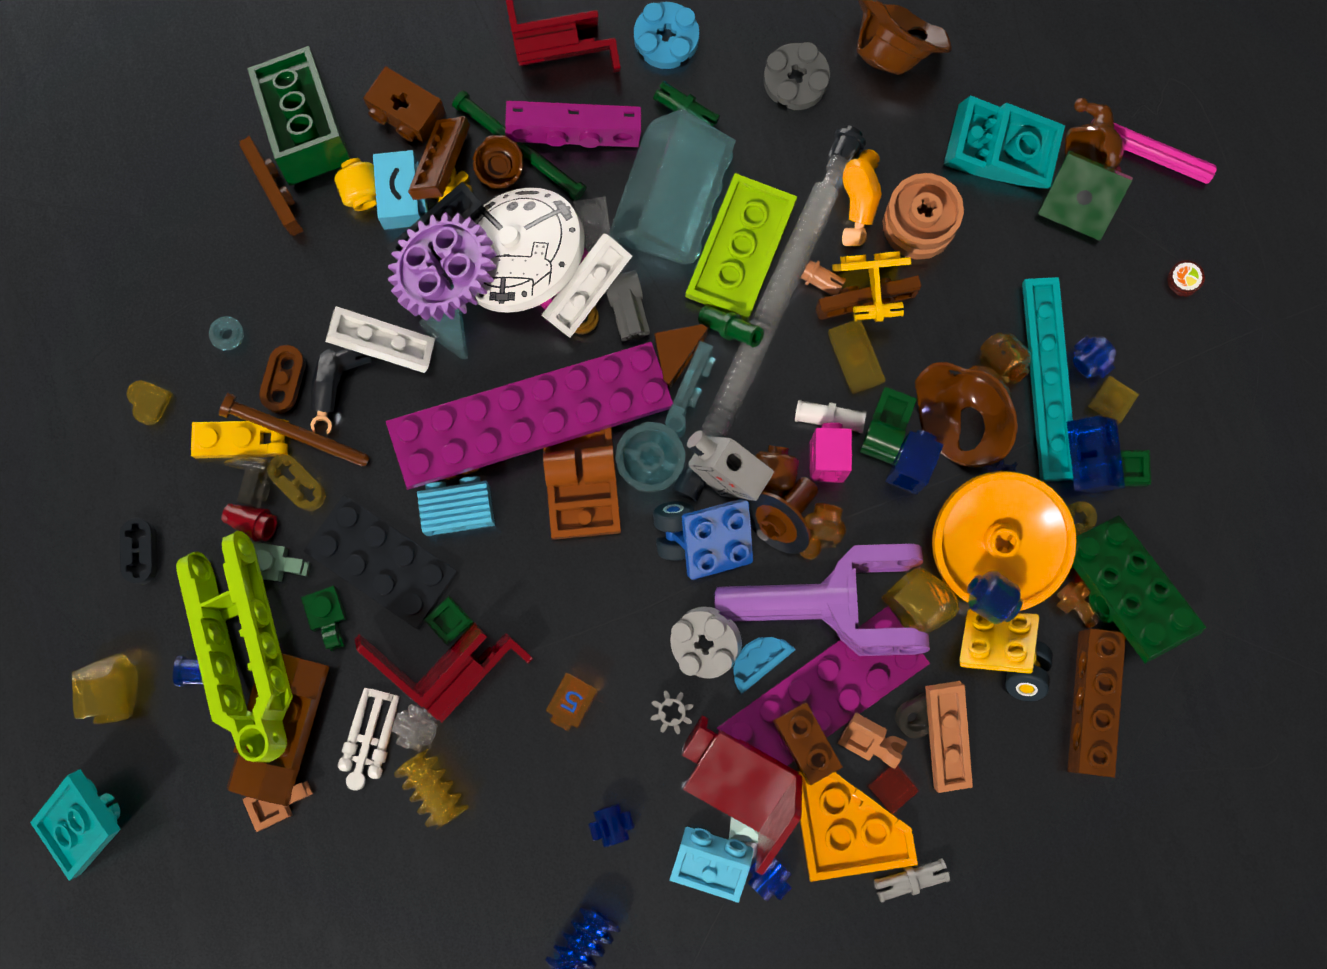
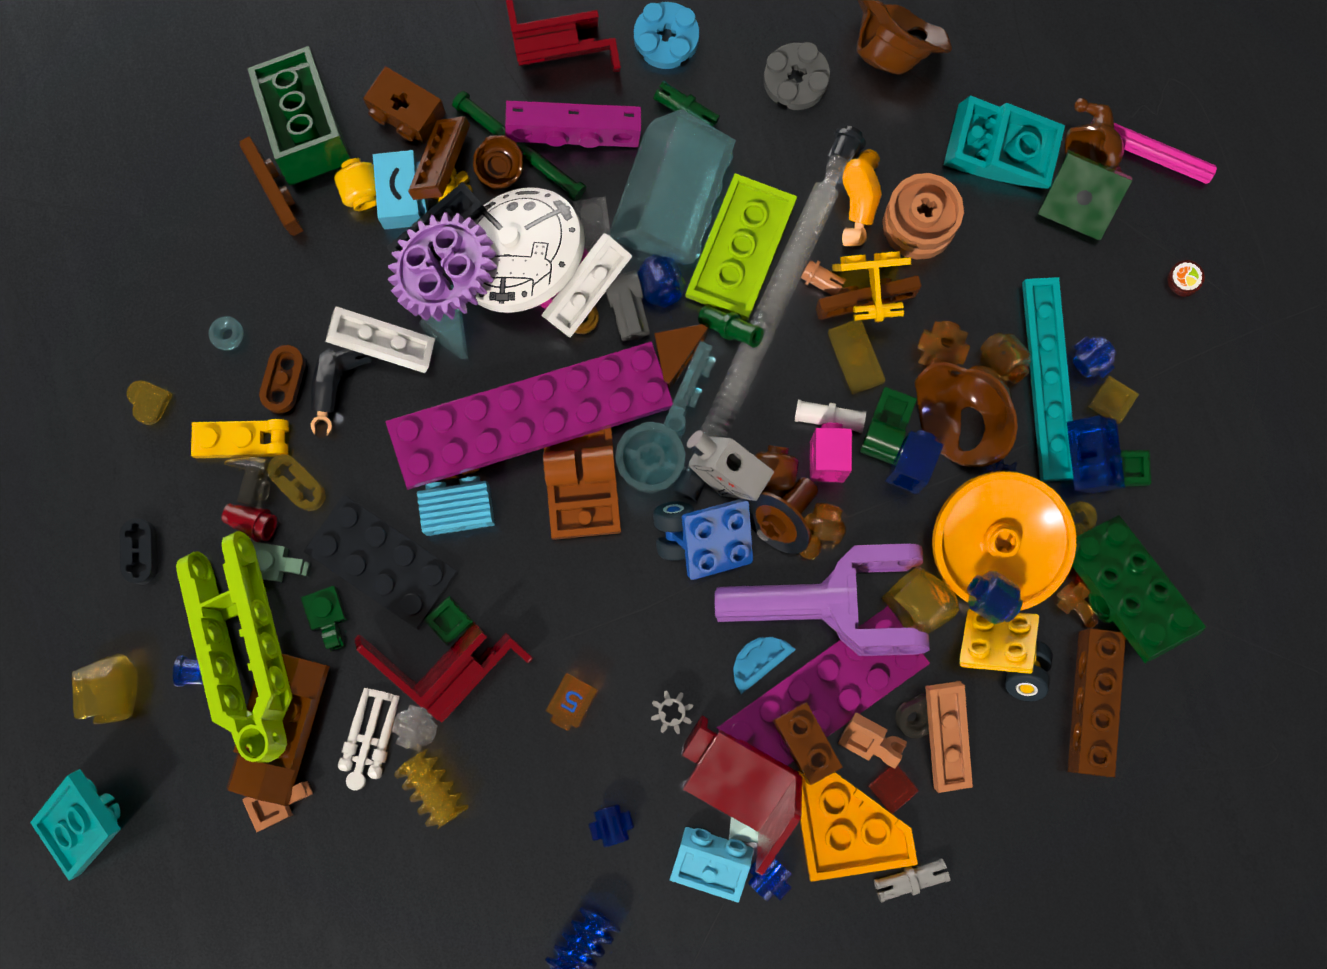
reddish brown bar [219,393,370,466] -> none
light grey plate [670,607,742,678] -> none
none -> clear blue head [637,255,686,307]
none -> clear orange brick [917,321,970,373]

